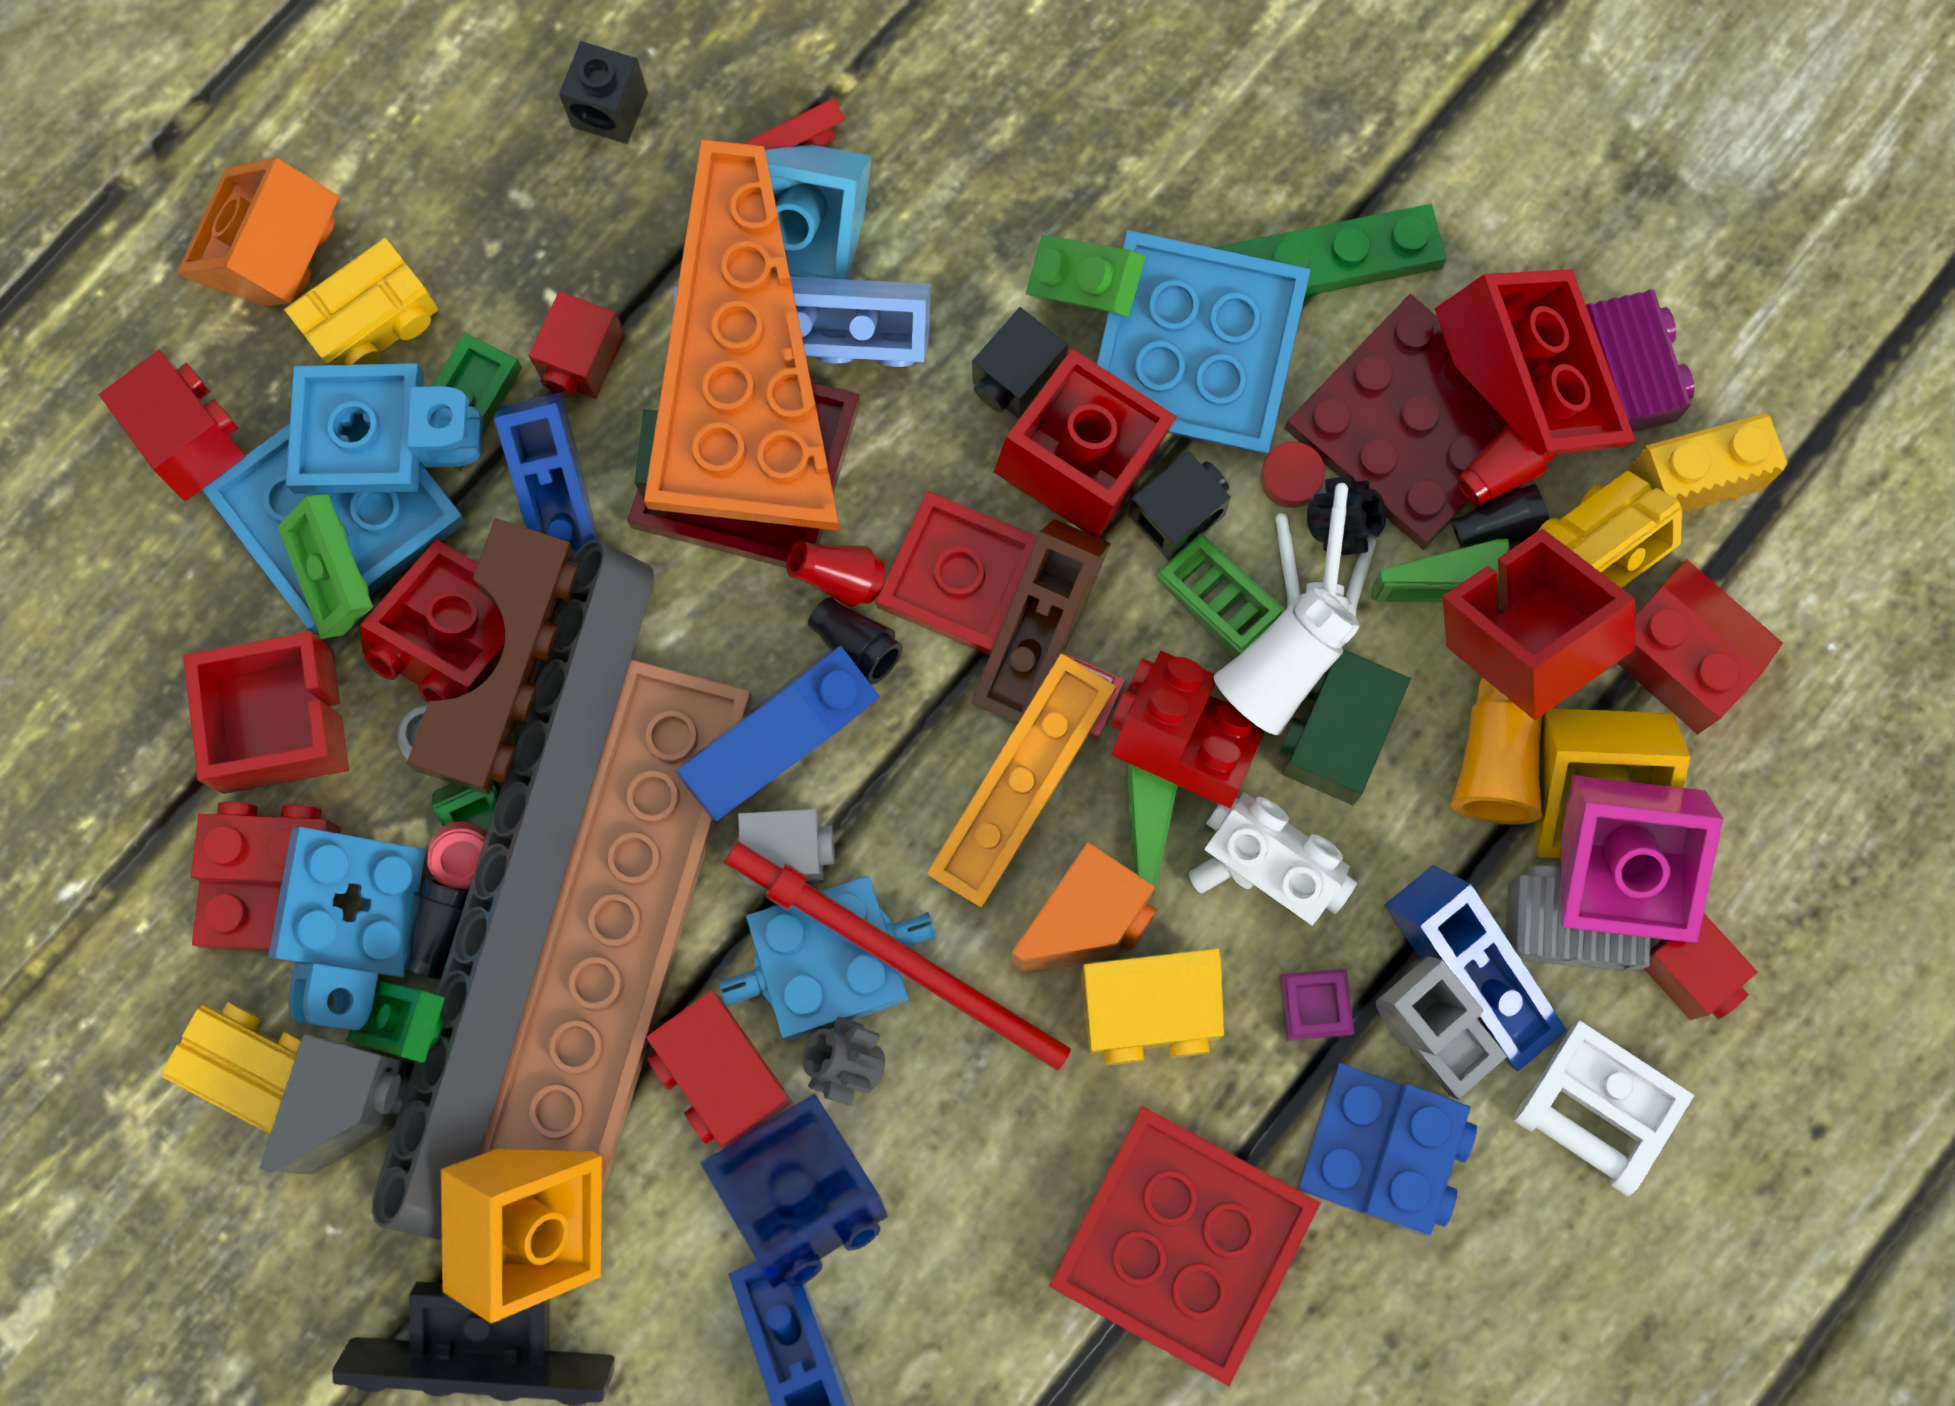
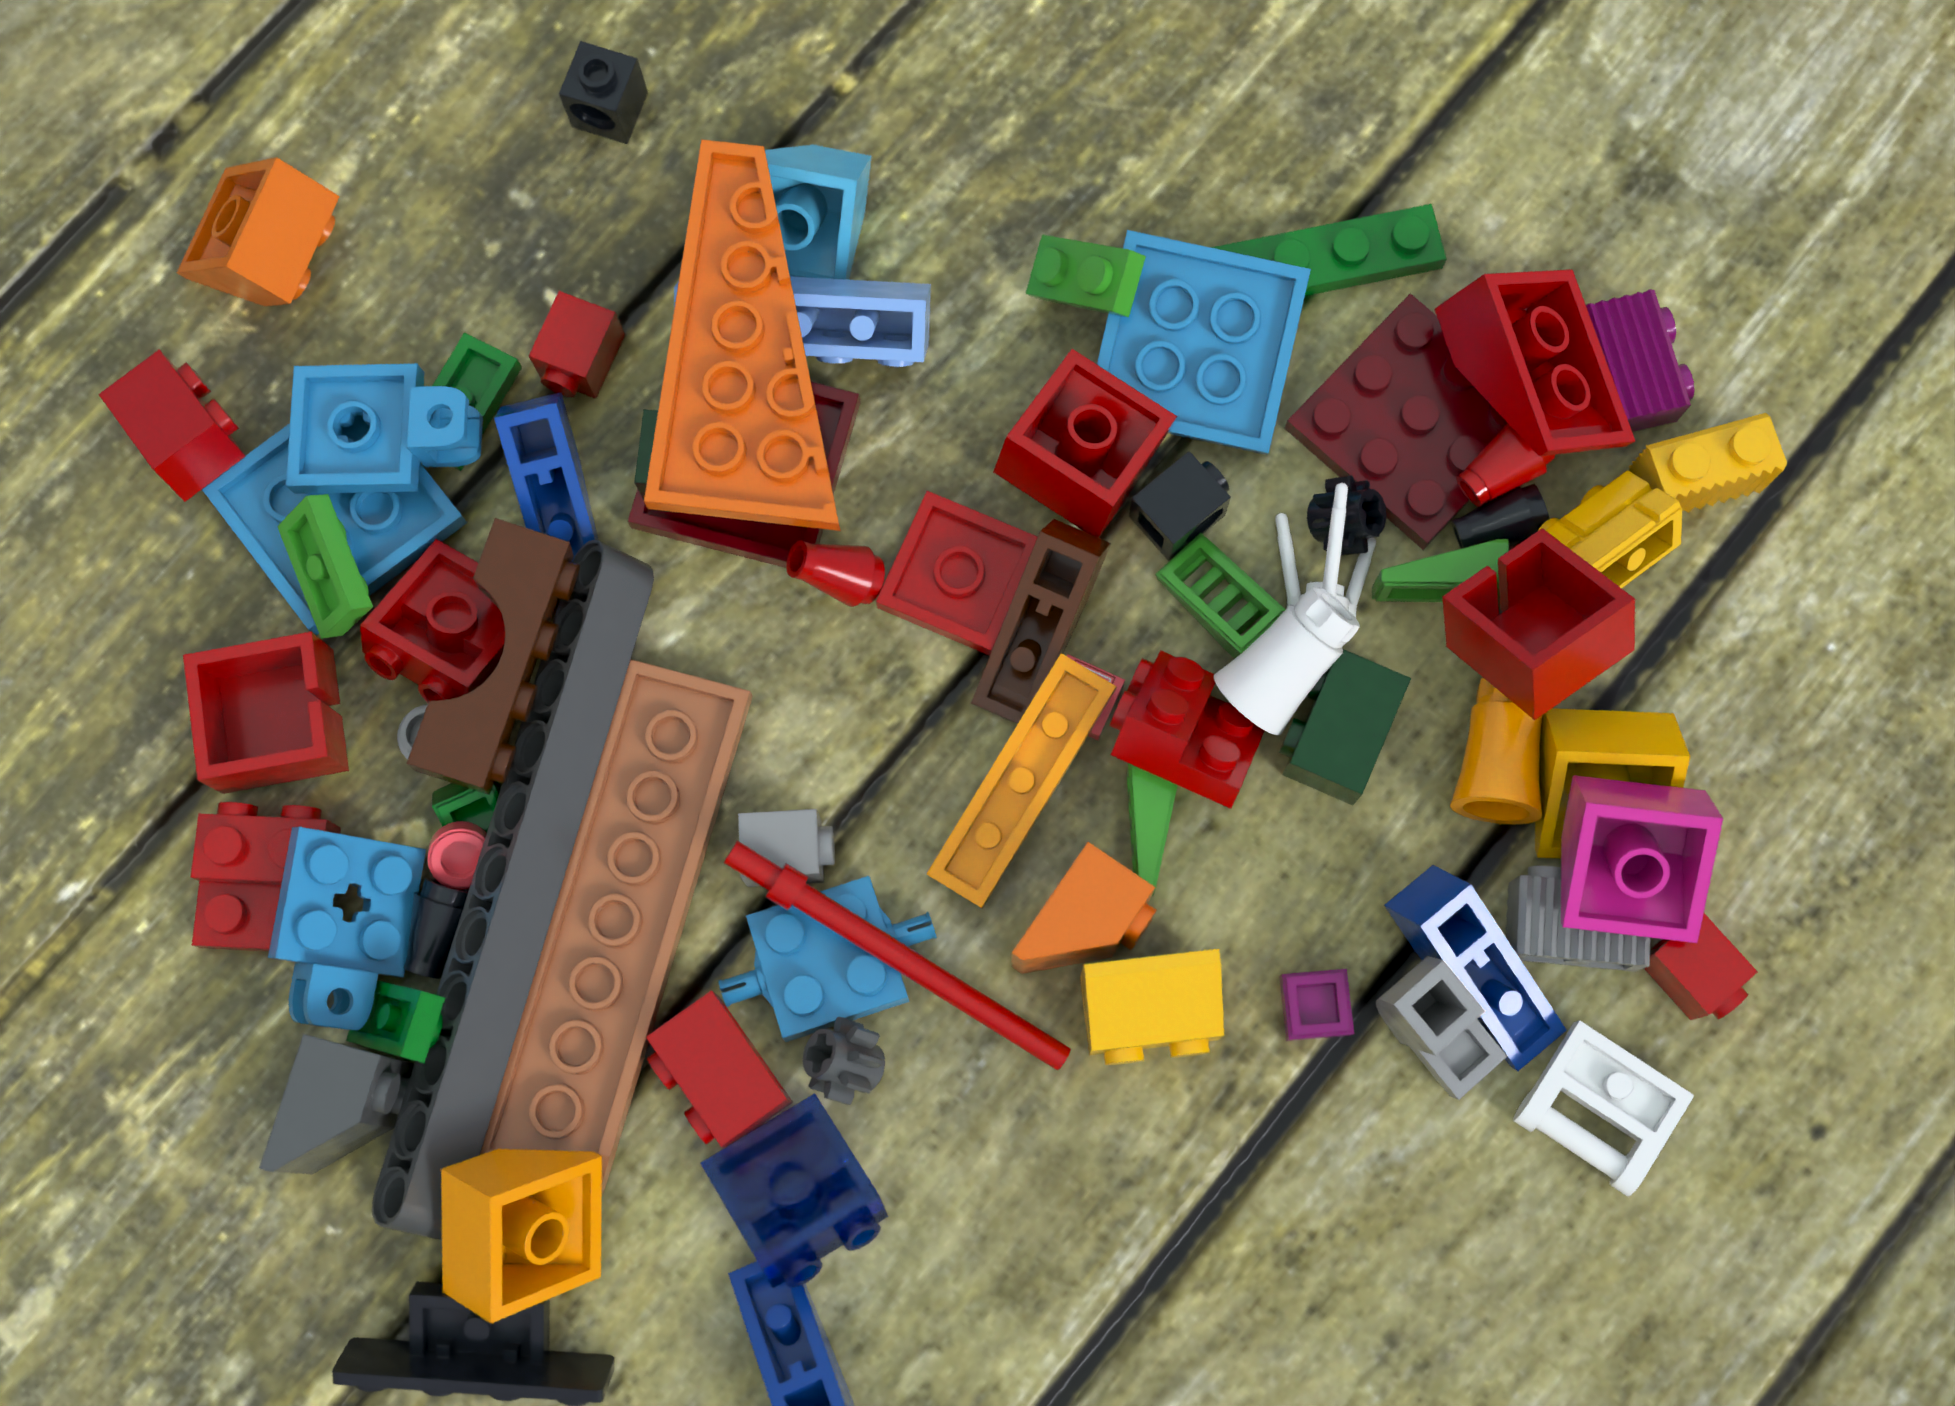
yellow brick [161,1001,302,1134] -> none
yellow brick [284,237,439,365] -> none
blue slope [675,646,880,822] -> none
red plate [742,98,845,150] -> none
black cone [808,597,903,684] -> none
black brick [972,307,1068,419] -> none
red plate [1049,1106,1321,1387] -> none
white brick [1189,791,1357,926] -> none
red tile [1260,442,1325,508] -> none
blue plate [1296,1063,1477,1236] -> none
red slope [1617,559,1783,735] -> none

